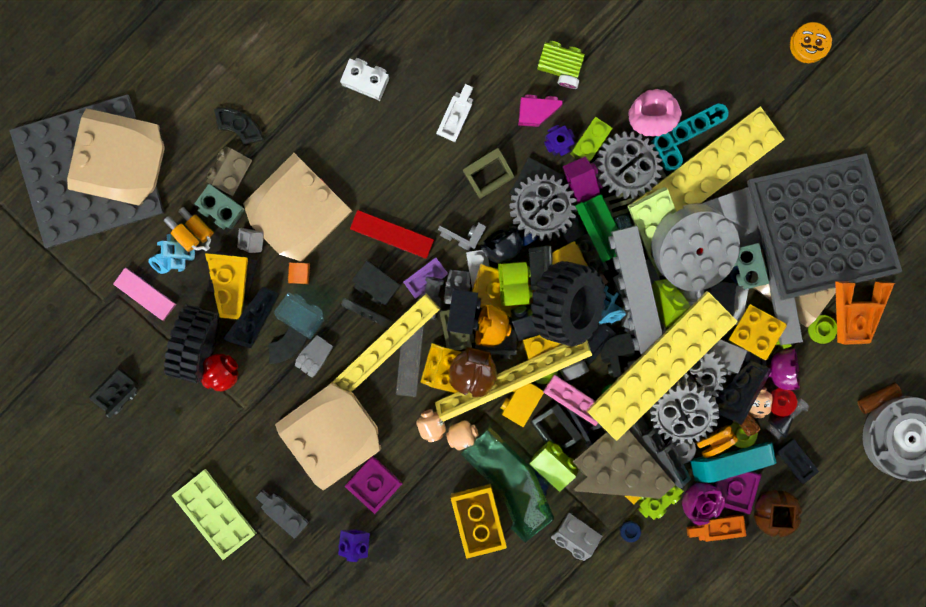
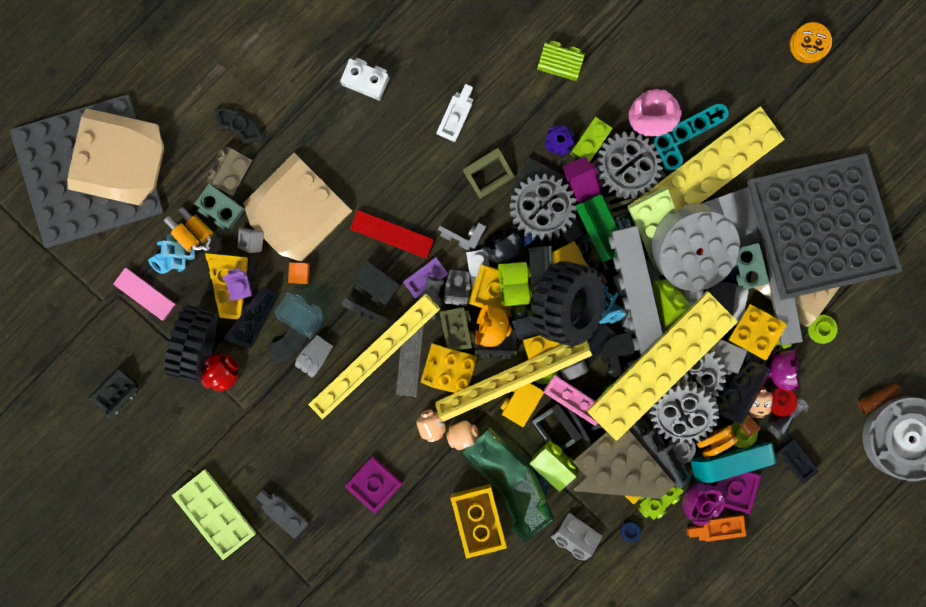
tan wedge [275,382,381,490] -> none
dark purple brick [338,529,370,562] -> none
black brick [447,289,481,335] -> none
reddish brown piece [449,347,497,397] -> none
dark pink slope [518,95,562,127] -> none
white tile [558,75,579,89] -> none
reddish brown piece [754,490,802,537] -> none
orange wing [835,281,895,345] -> none
none -> medium lavender bracket [223,268,252,301]

